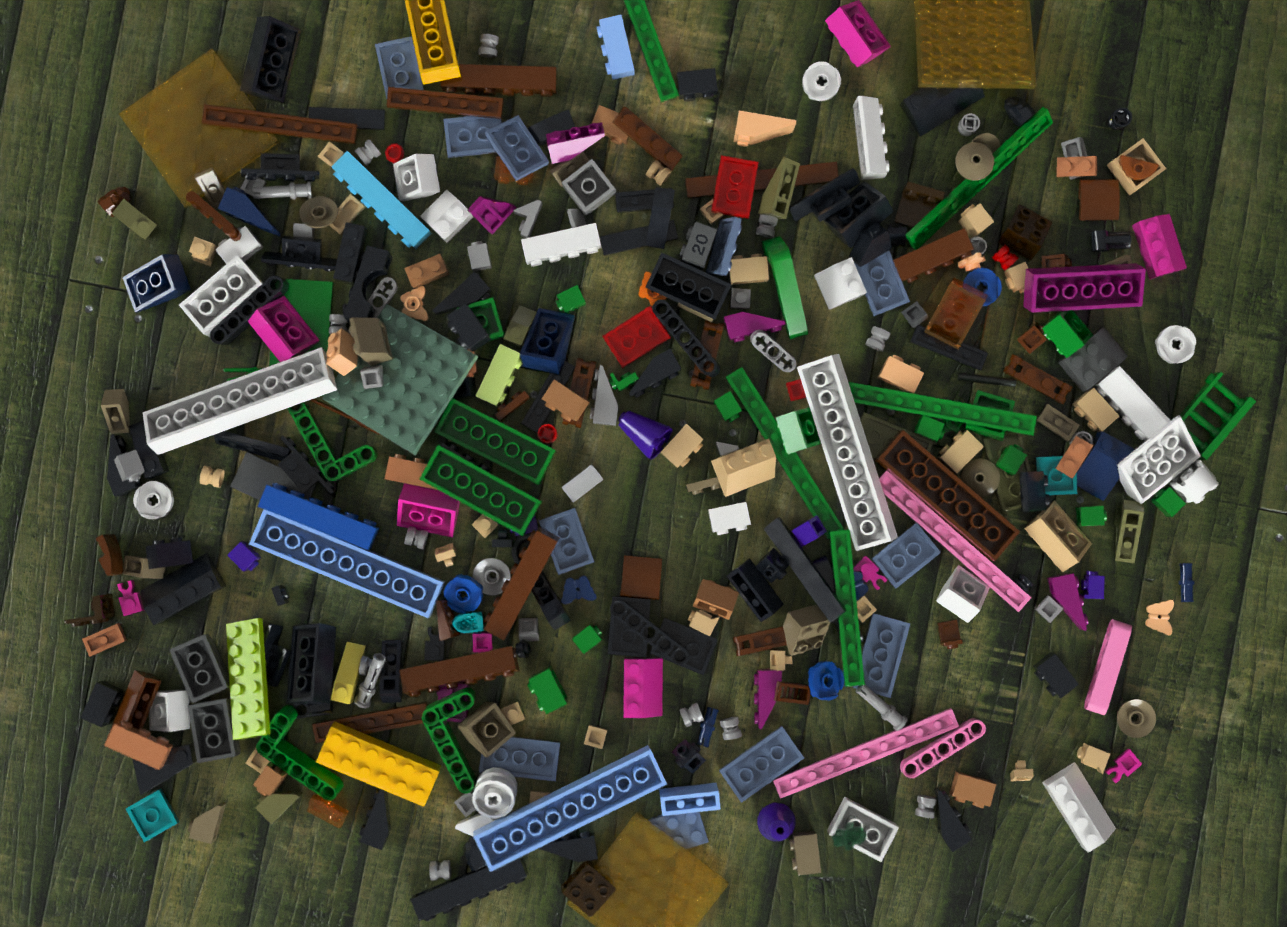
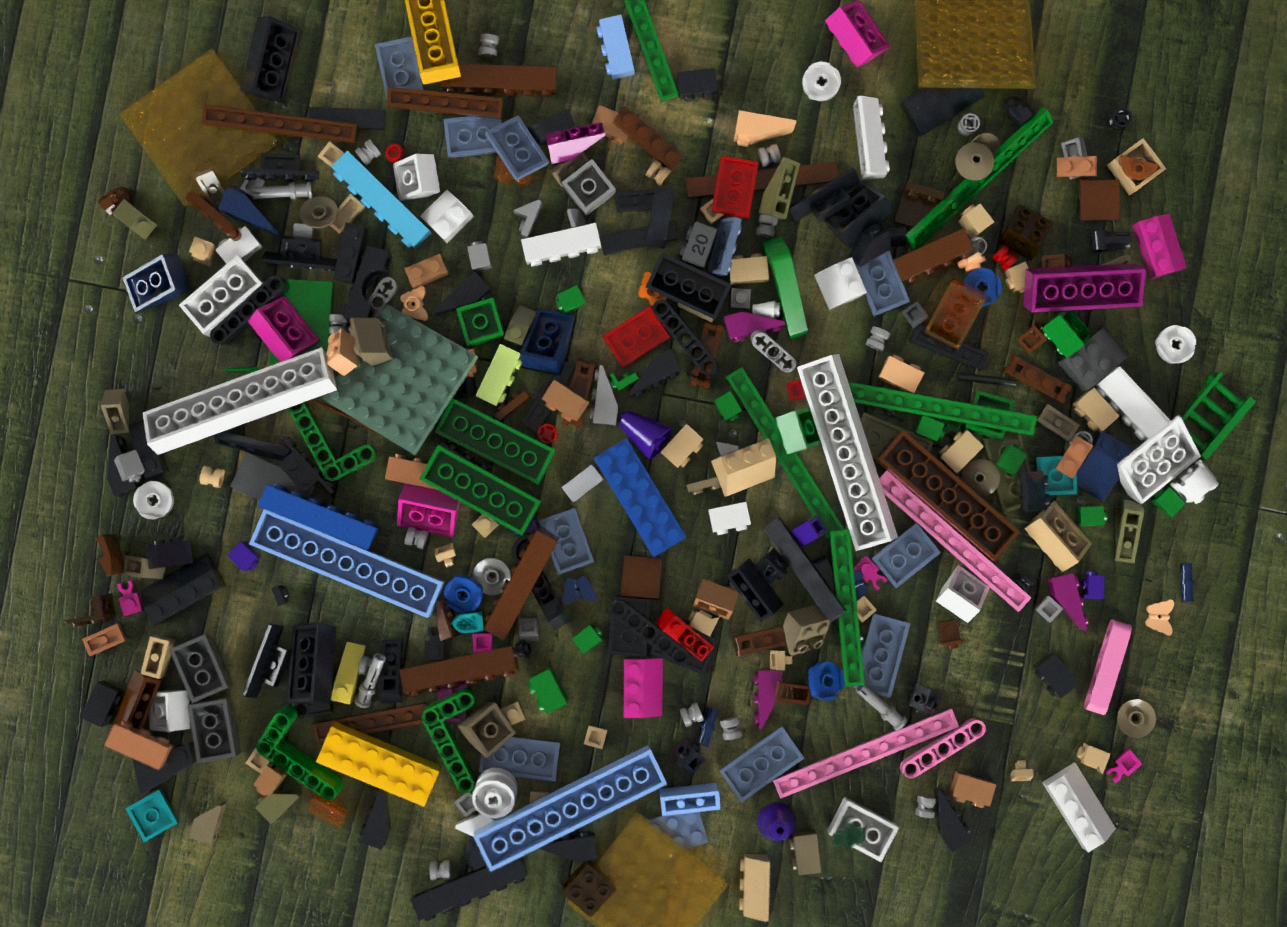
lime plate [226,618,270,740] -> none
light grey slope [360,365,383,389] -> none
black brick [446,303,491,352] -> none
magenta wing [467,196,517,234] -> none
black tile [492,530,513,547] -> none
none -> tan brick [140,635,175,679]
none -> blue brick [594,438,686,557]
none -> red slope [655,608,714,662]
none -> tan slope [739,854,770,921]
none -> white cone [753,301,781,319]
none -> light grey wheel [758,144,781,167]
none -> black brick [909,683,942,716]

